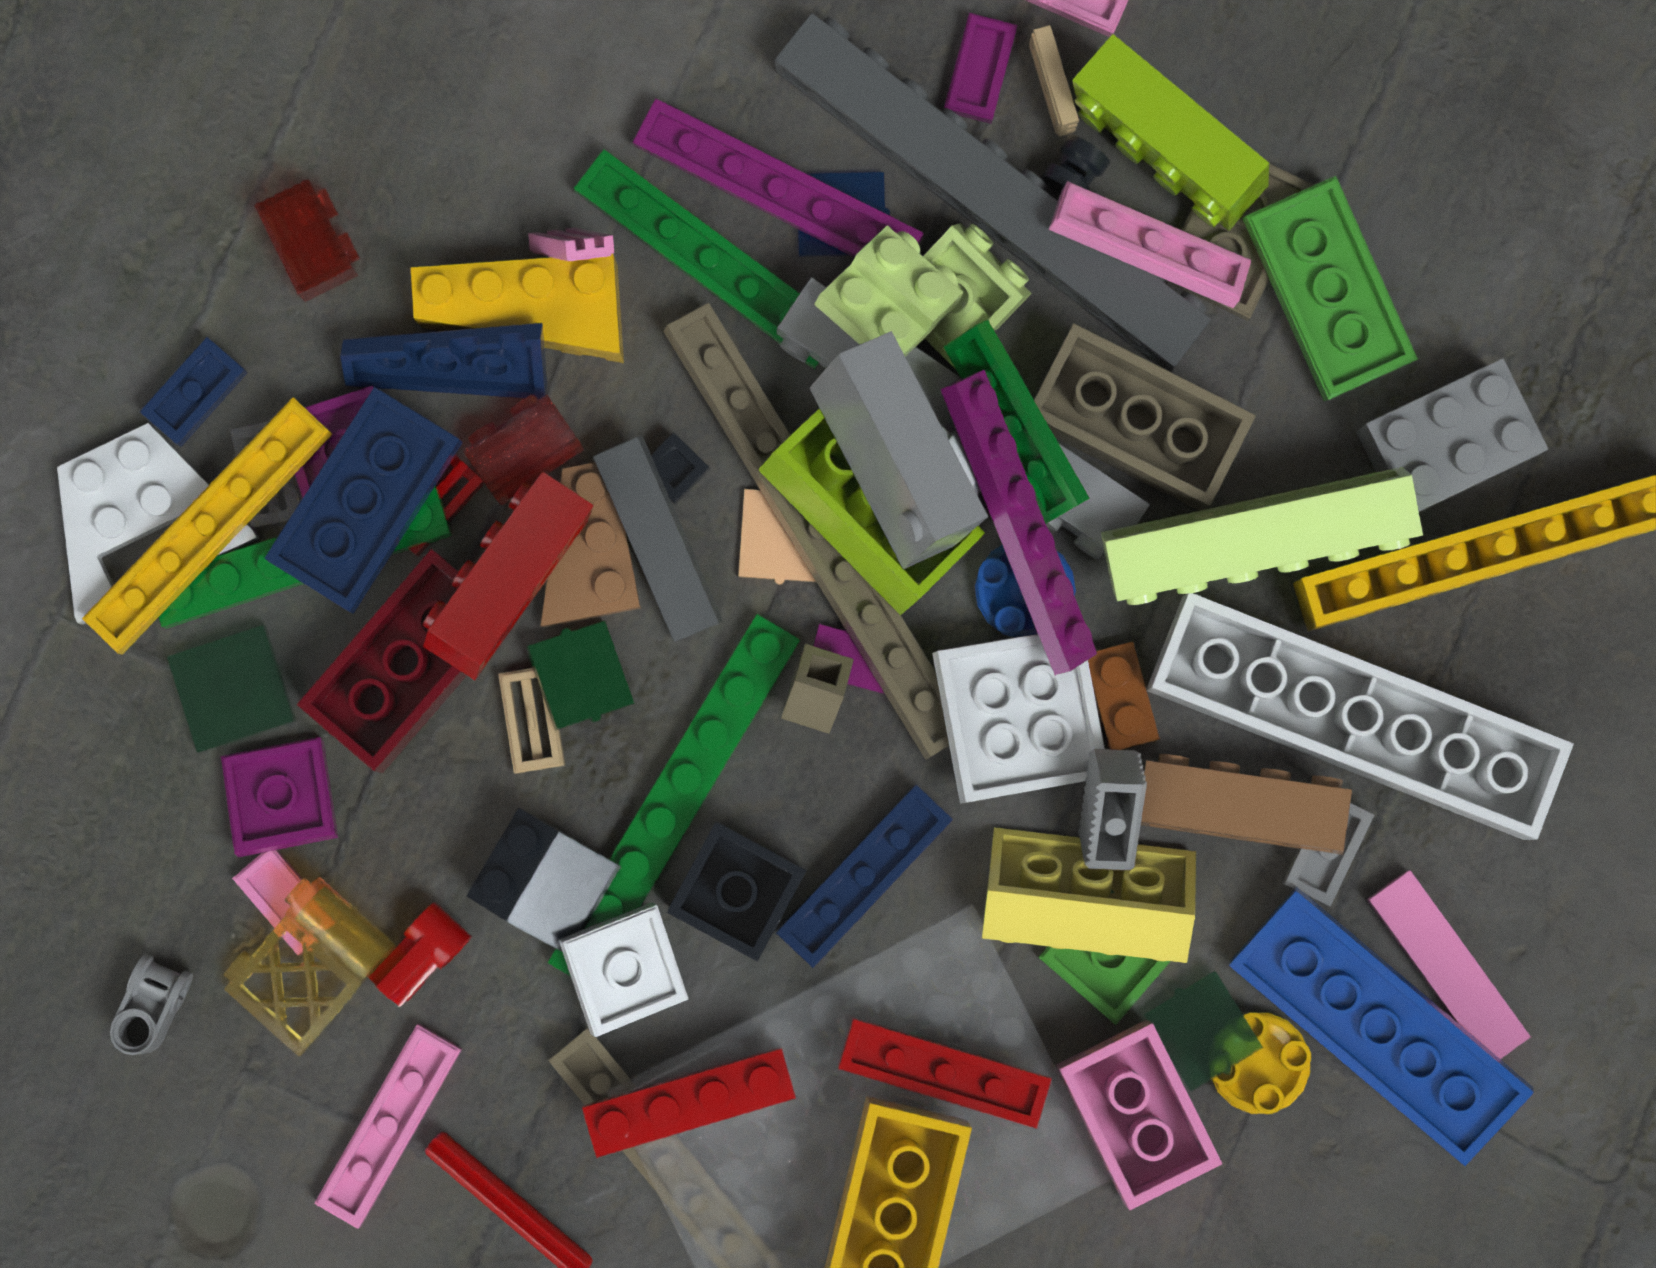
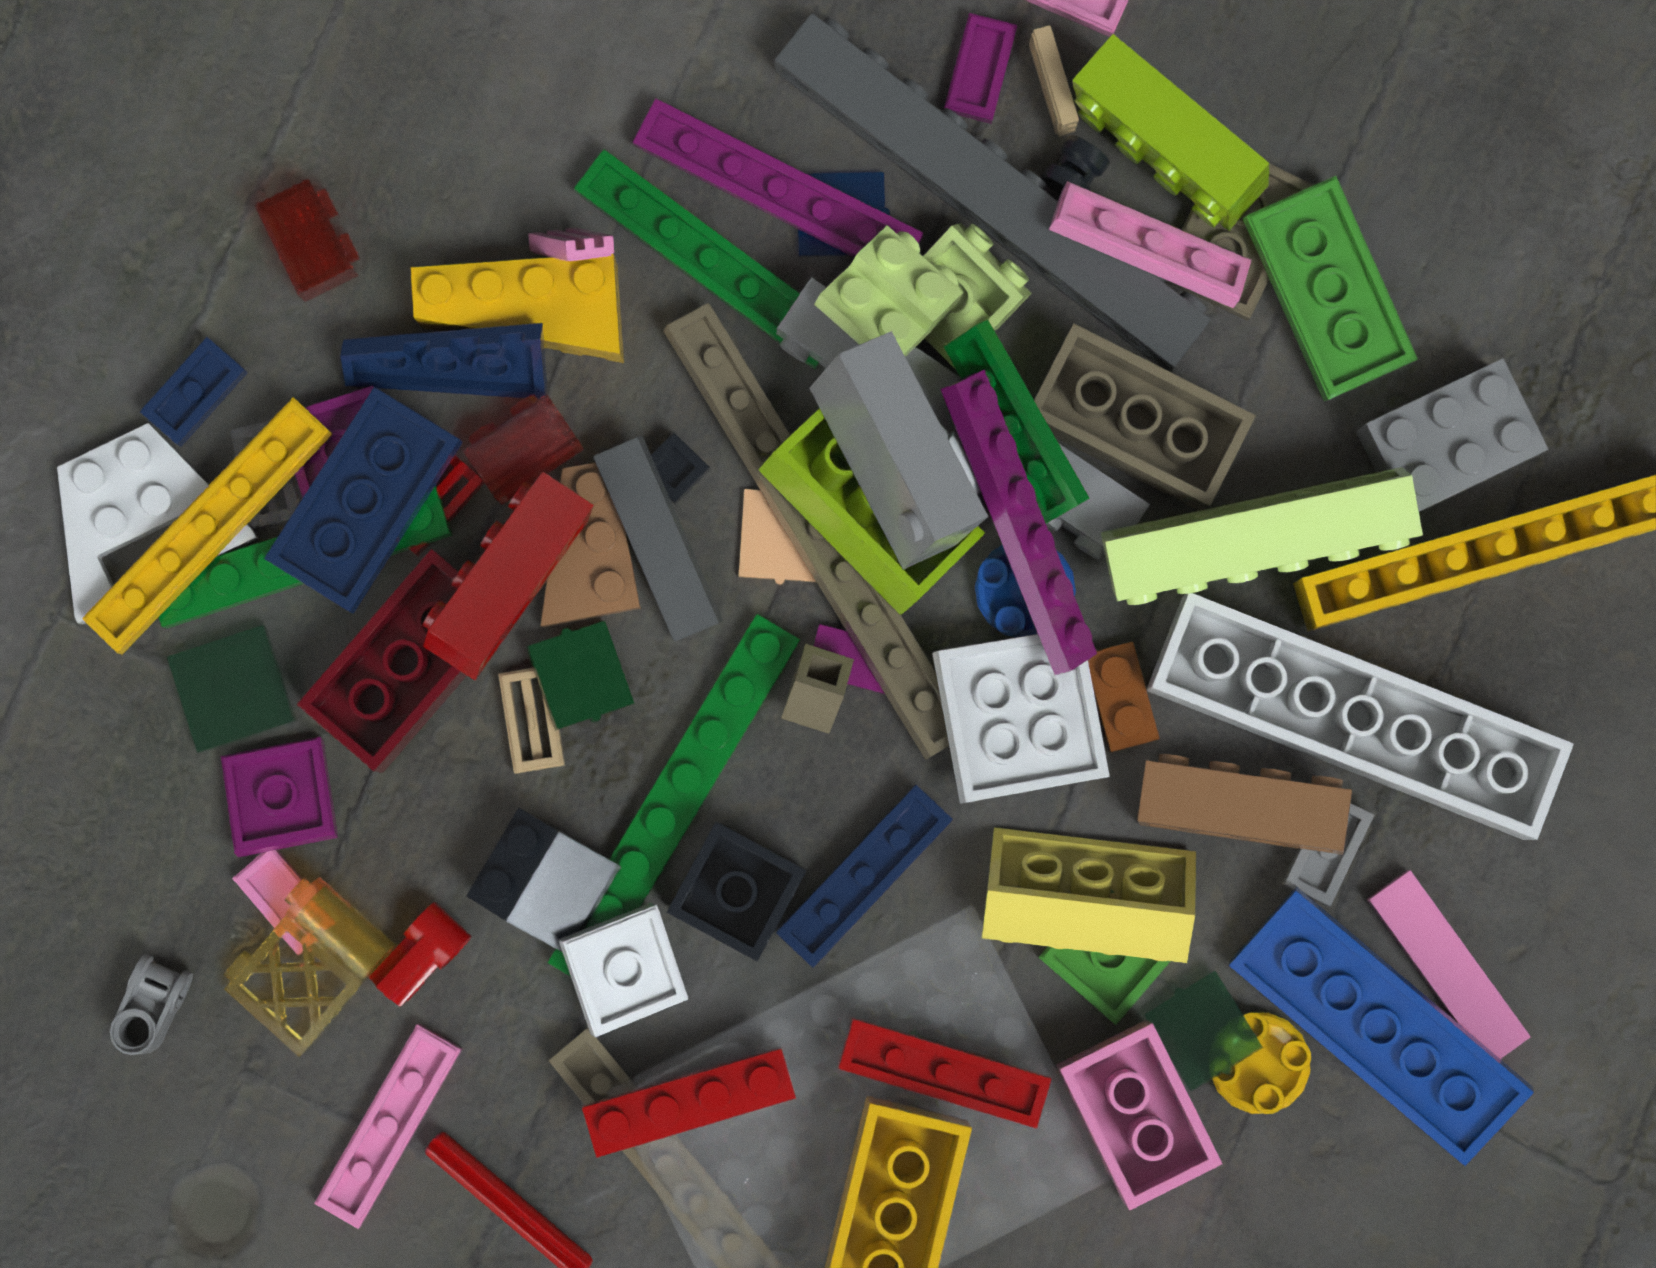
light grey brick [1078,749,1147,870] -> none

